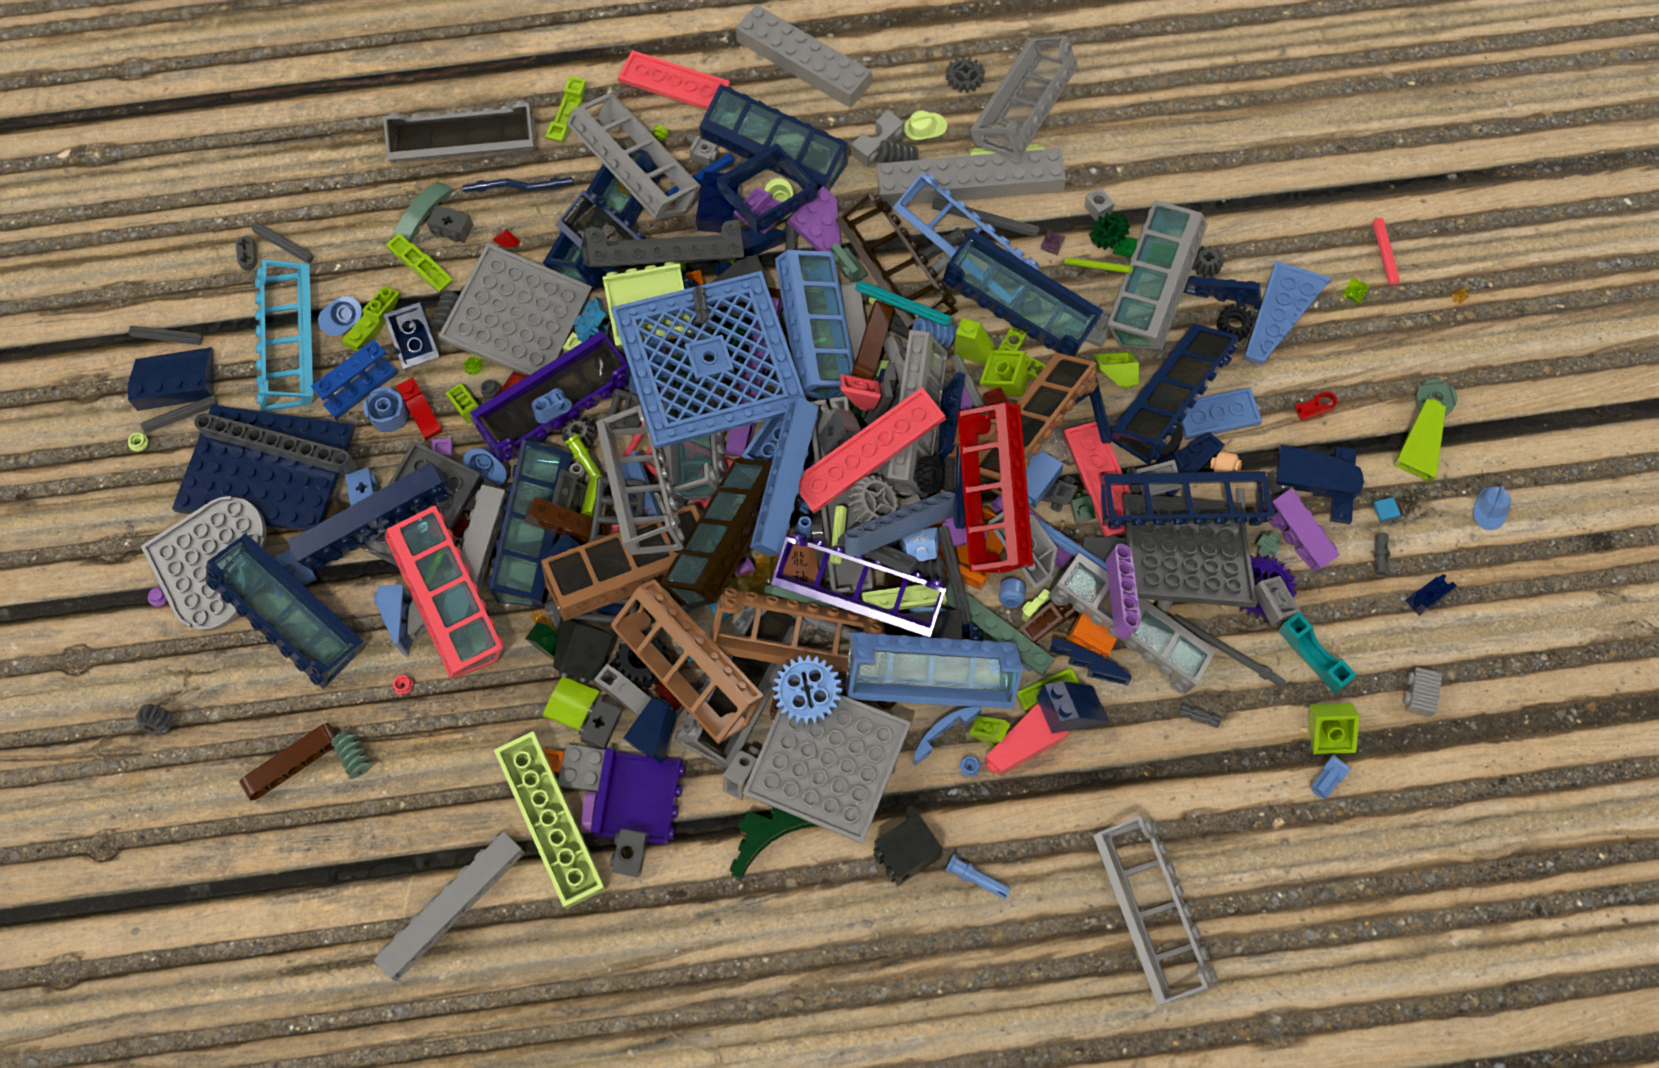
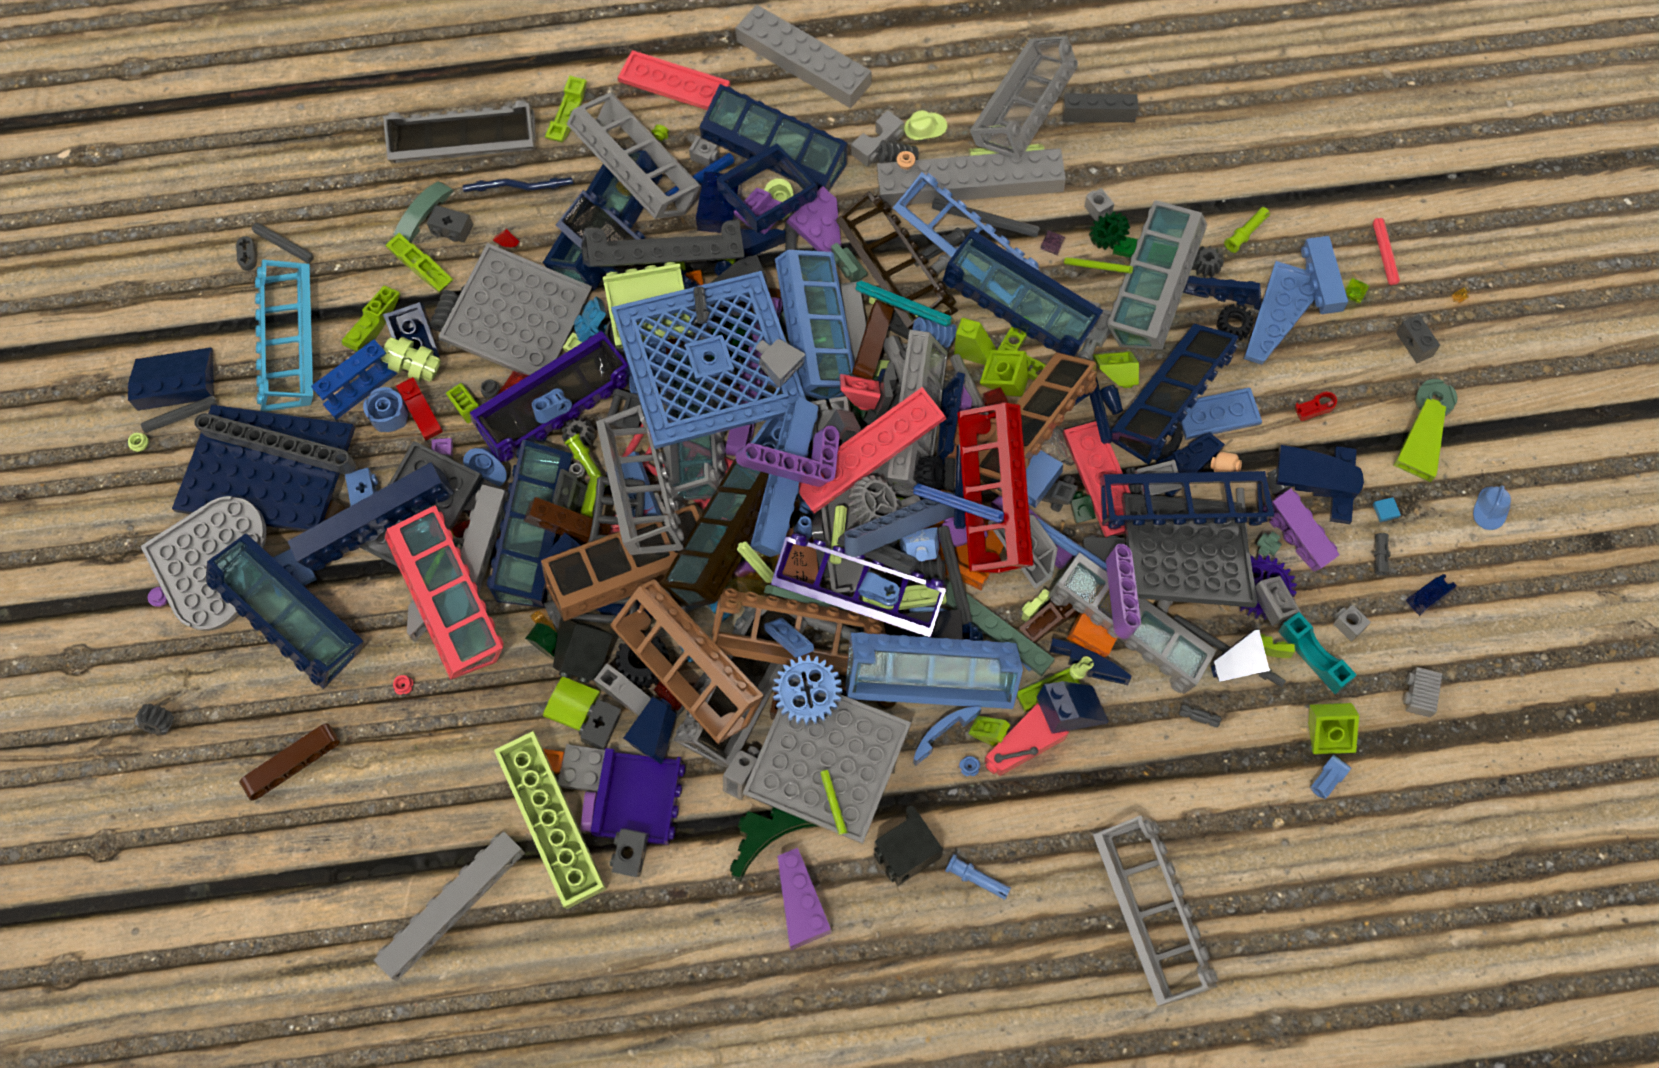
dark grey axle [128,326,203,345] -> none
medium blue piece [318,296,362,336] -> none
sand green piece [331,732,373,779] -> none
medium blue slope [374,585,413,656] -> none
clear neon green plate [463,357,482,375] -> none
dark grey gear [946,56,985,93] -> none
medium blue head [998,577,1026,609] -> none
none -> yellowish green piece [381,337,441,382]
none -> medium lavender beam [736,426,839,487]
none -> yellowish green axle [737,542,774,584]
none -> light grey torso [756,339,805,388]
none -> medium blue tile [764,618,814,658]
none -> medium lavender wedge [777,848,832,950]
none -> lime bar [820,770,847,835]
none -> medium blue piece [858,572,899,606]
none -> light nougat plate [897,151,915,170]
none -> blue axle [913,483,1004,523]
none -> dark grey hinge [994,747,1038,763]
none -> dark grey brick [1062,93,1138,123]
none -> yellowish green pin [1070,656,1094,679]
none -> light grey pin [1078,338,1097,361]
none -> dark blue cone [1100,385,1124,415]
none -> slope [1211,628,1270,682]
none -> lime pin [1224,207,1270,253]
none -> lime slope [1260,634,1295,658]
none -> medium blue brick [1301,236,1348,314]
none -> light grey brick [1333,605,1371,642]
none -> dark grey brick [1396,314,1440,364]

